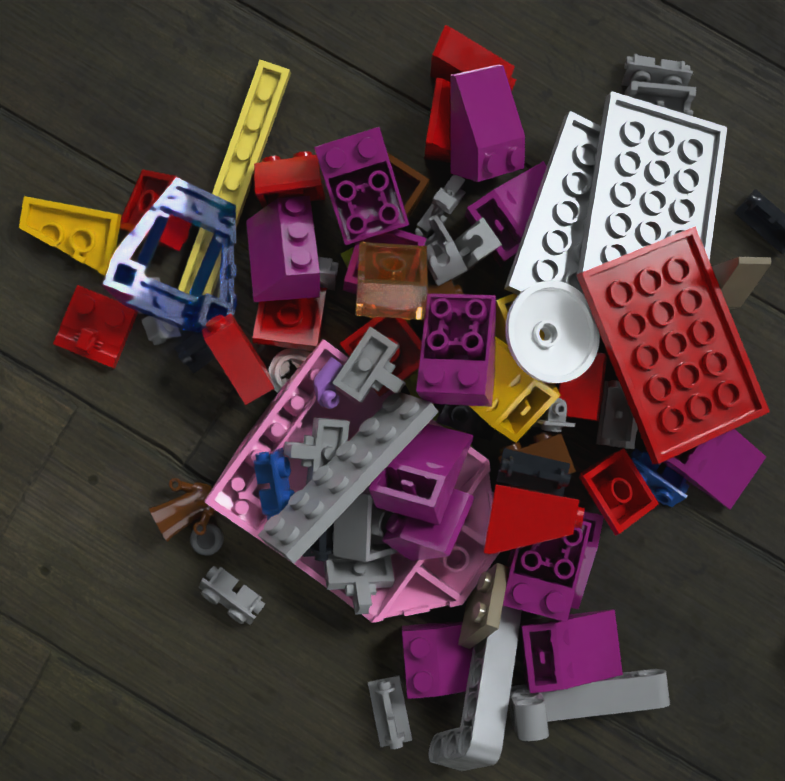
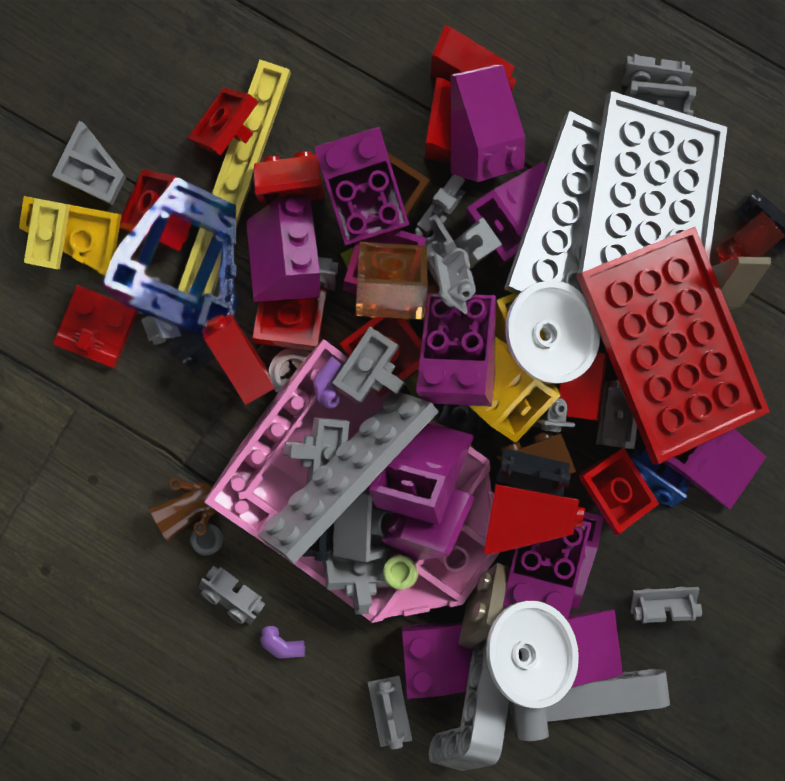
blue hinge [253,448,295,520] -> none
none -> light yellow plate [24,198,70,269]
none -> light grey wing [52,121,126,206]
none -> red hinge [187,87,259,155]
none -> medium lavender arm [260,626,305,659]
none -> yellowish green tile [383,555,418,590]
none -> light grey hinge [434,248,476,314]
none -> white dish [486,601,578,708]
none -> light grey hinge [630,587,702,623]
none -> clear red brick [715,211,785,263]

